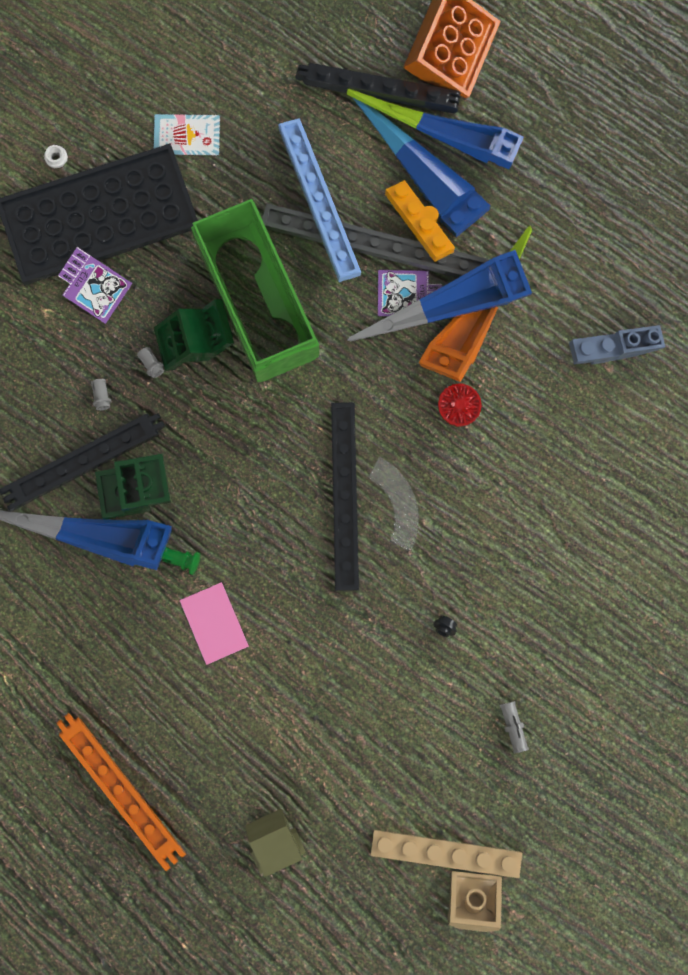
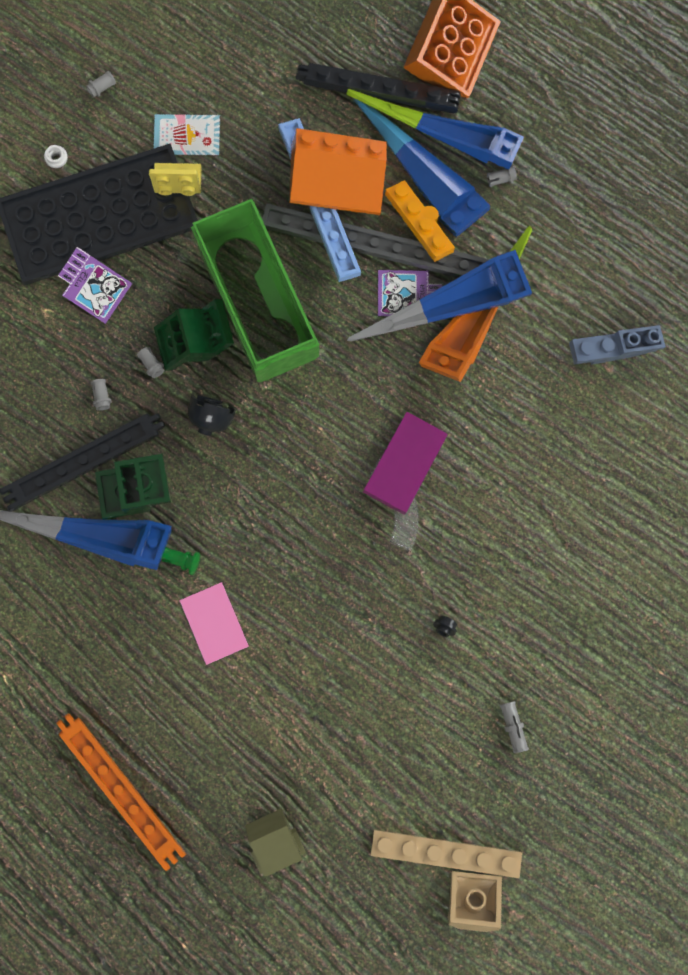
black tile [331,402,359,591] -> none
red wheel [438,383,482,427] -> none
none -> light grey pin [86,71,116,98]
none -> light yellow bracket [149,163,202,196]
none -> black cylinder [188,395,236,436]
none -> orange slope [289,128,387,215]
none -> magenta tile [363,412,448,515]
none -> light grey pin [487,166,517,187]

